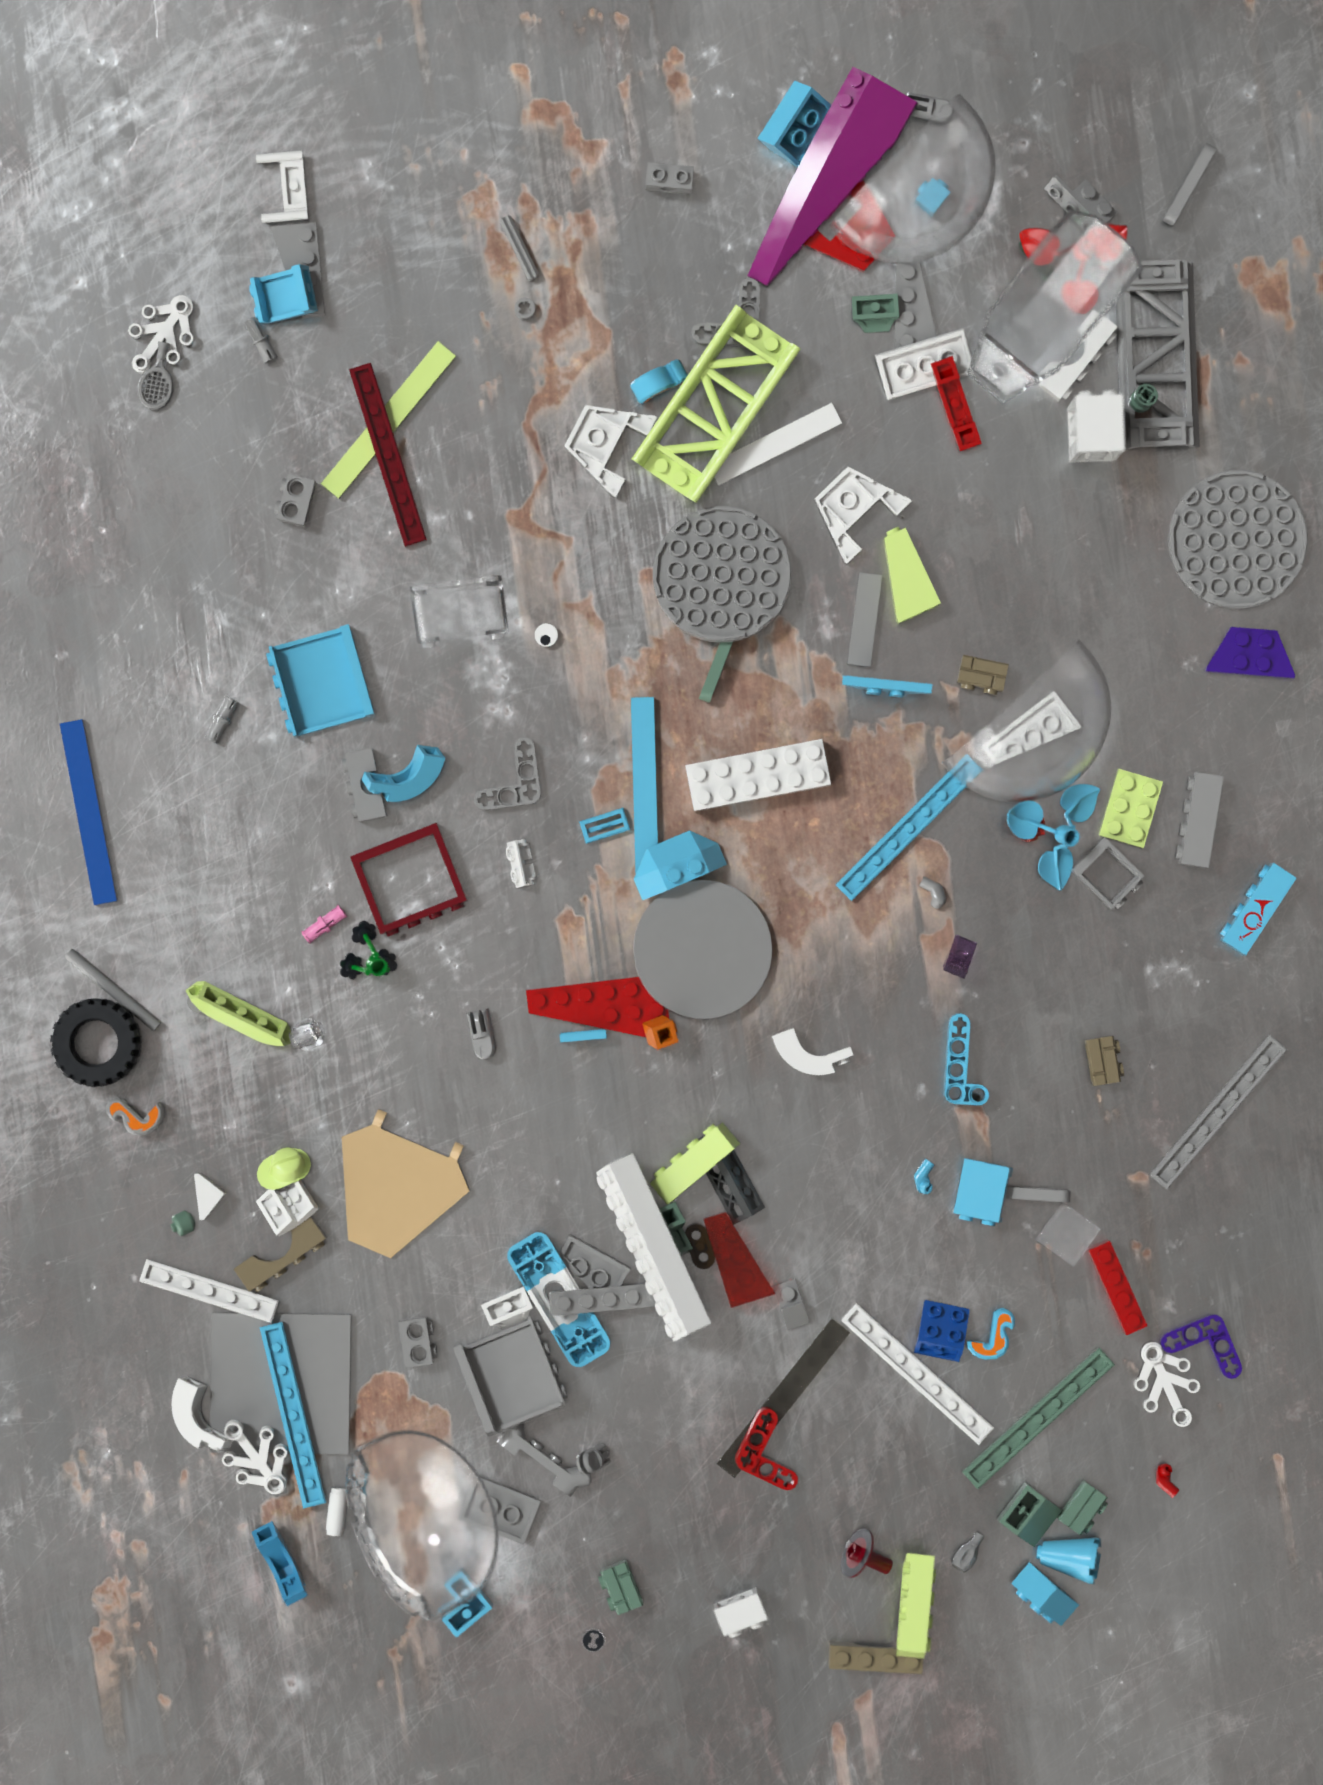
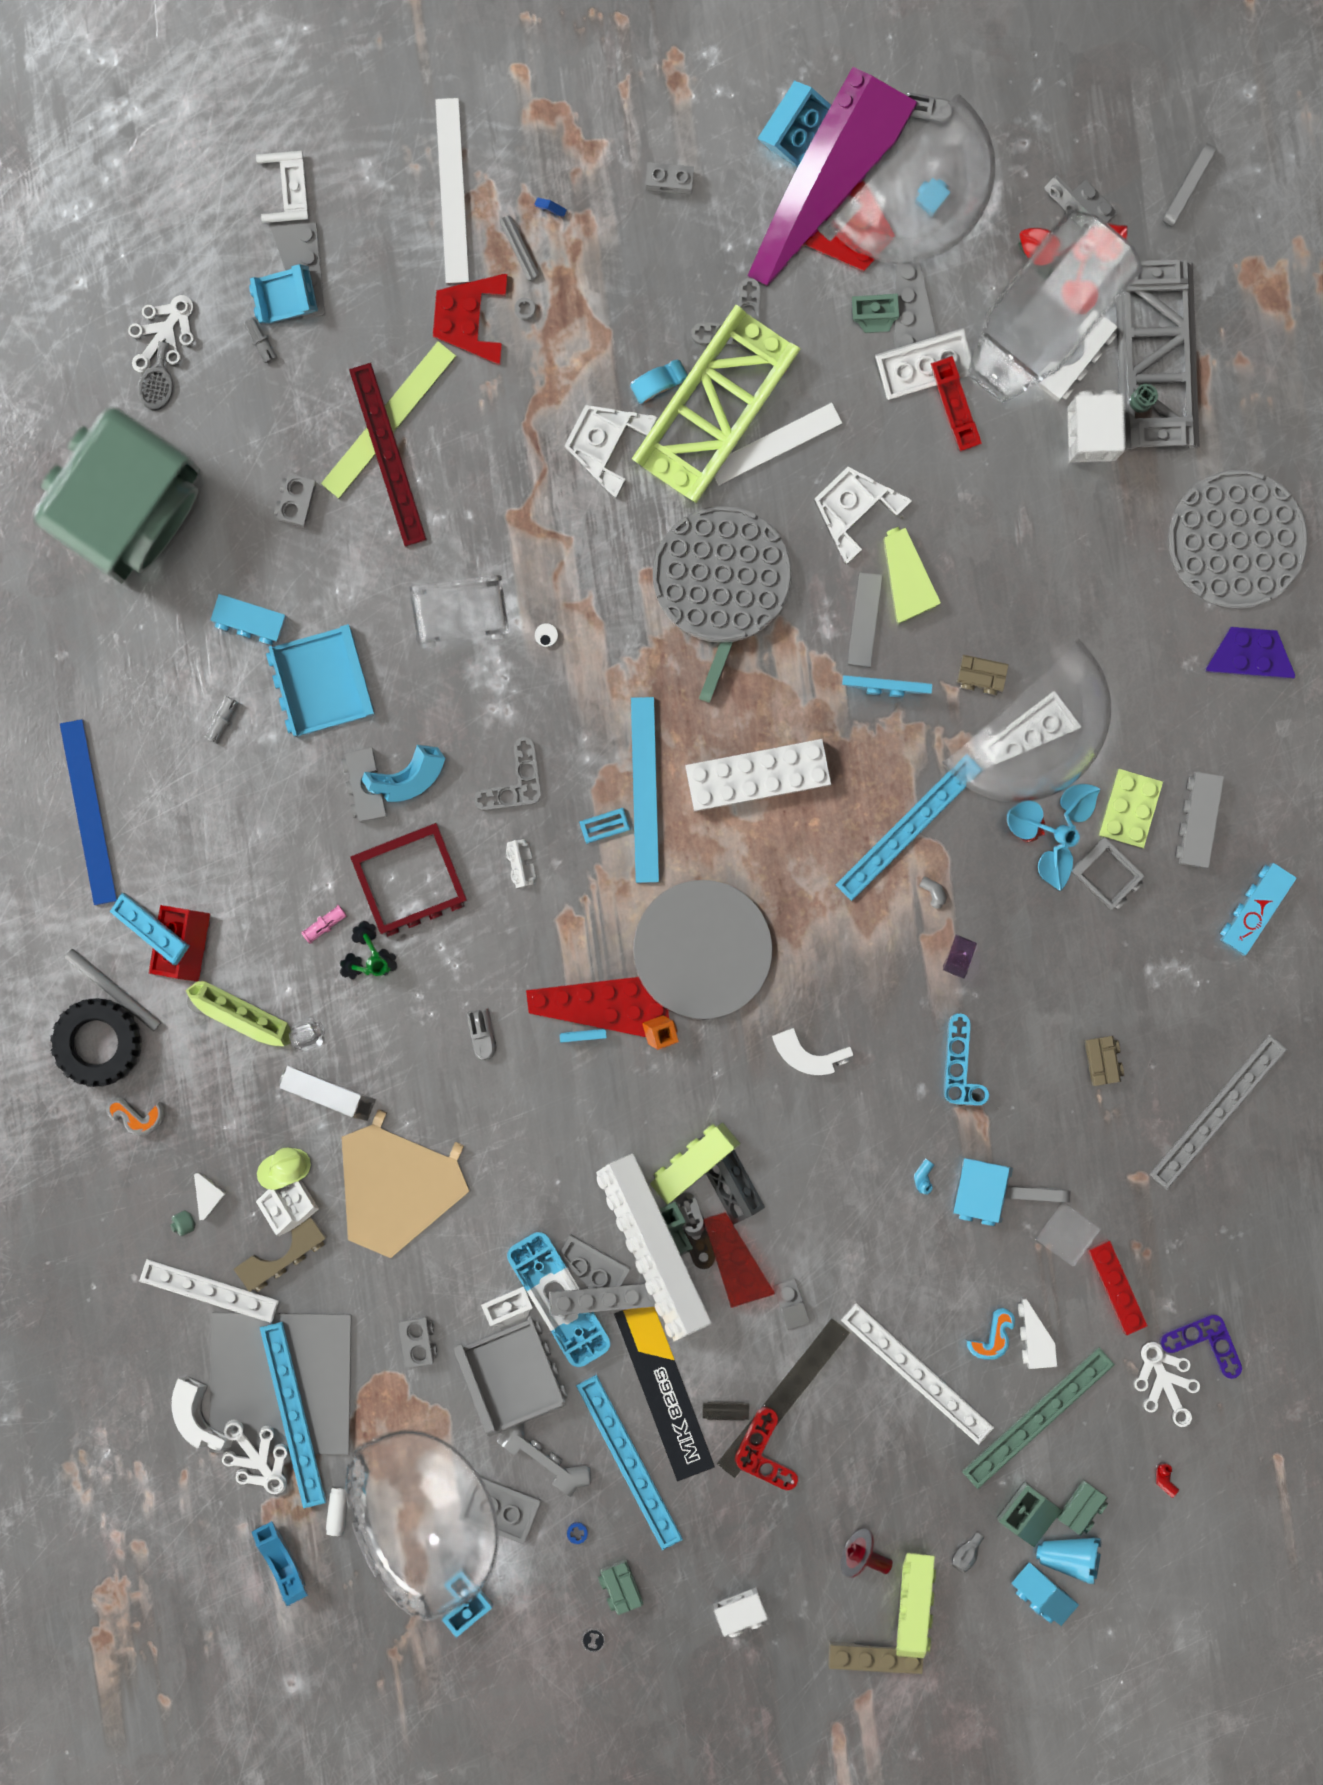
light grey arm [576,1443,611,1475] -> none
medium azure wedge [633,830,727,900] -> none
blue bracket [914,1300,970,1362] -> none
none -> sand green piece [34,408,201,584]
none -> medium azure tile [110,893,189,965]
none -> red slope [148,905,210,982]
none -> medium azure brick [211,594,287,645]
none -> slope [279,1066,376,1121]
none -> red wing [433,274,507,365]
none -> white tile [435,98,469,284]
none -> blue tile [534,197,567,217]
none -> blue bush [567,1522,588,1544]
none -> medium azure tile [576,1374,683,1550]
none -> black sticker [614,1307,715,1482]
none -> light grey beam [676,1193,705,1237]
none -> clear smoke piece [703,1401,749,1421]
none -> white slope [1018,1298,1057,1369]

